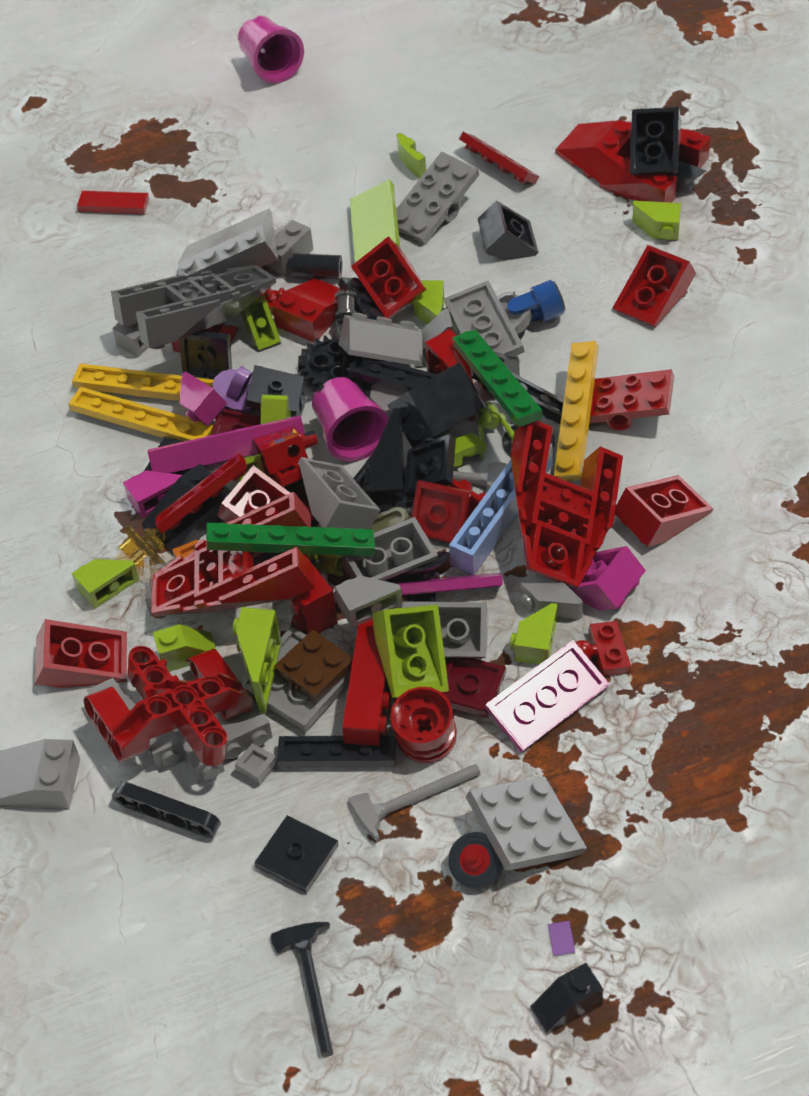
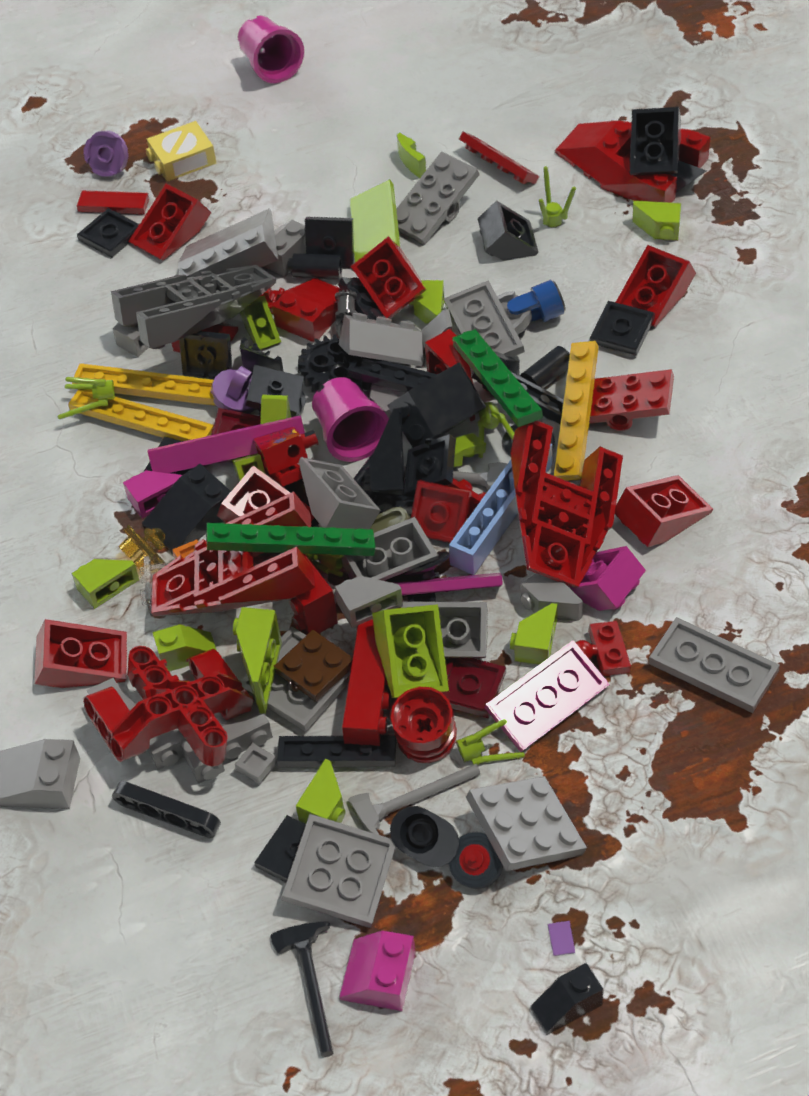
red plate [155,453,247,533] -> none
dark pink slope [179,371,227,426] -> none
none -> lime plant [58,377,115,419]
none -> black tile [77,208,139,258]
none -> medium lavender tile [84,131,128,177]
none -> red slope [128,183,212,261]
none -> light yellow brick [146,121,216,182]
none -> black slope [240,337,284,373]
none -> light grey plate [281,814,396,928]
none -> lime slope [296,759,346,824]
none -> black plate [305,217,354,266]
none -> dark pink slope [339,931,416,1011]
none -> black piece [390,806,459,867]
none -> lime plant [456,719,525,765]
none -> black brick [520,346,570,388]
none -> lime plant [539,166,576,227]
none -> black plate [590,301,655,356]
none -> light grey plate [649,617,780,713]

